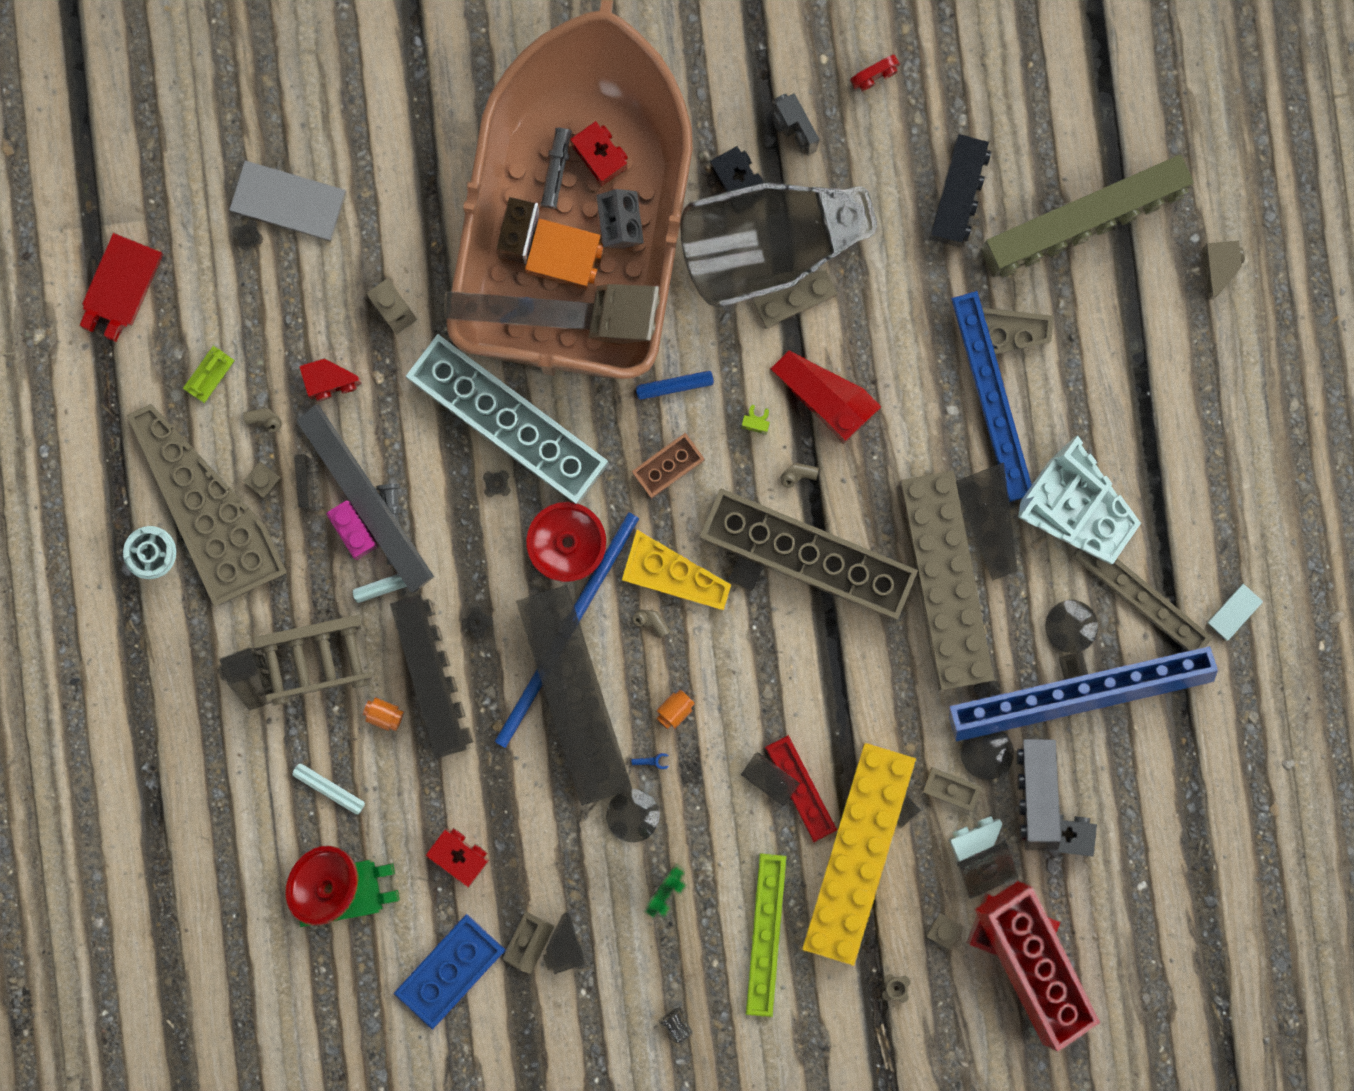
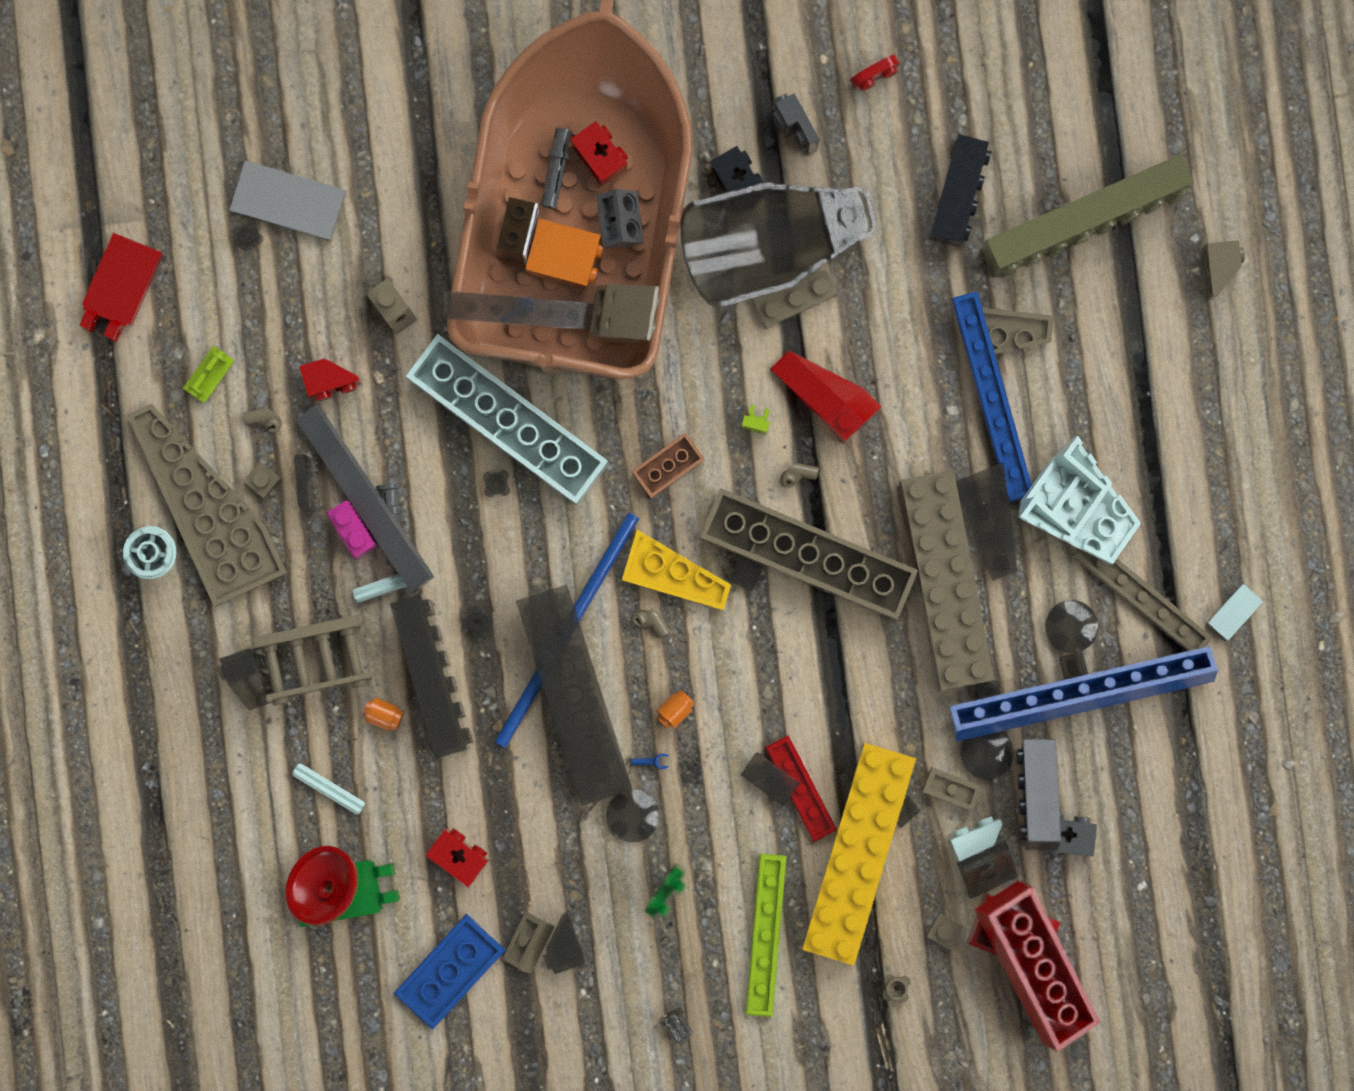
red dish [526,502,607,582] -> none
blue axle [636,371,714,400] -> none

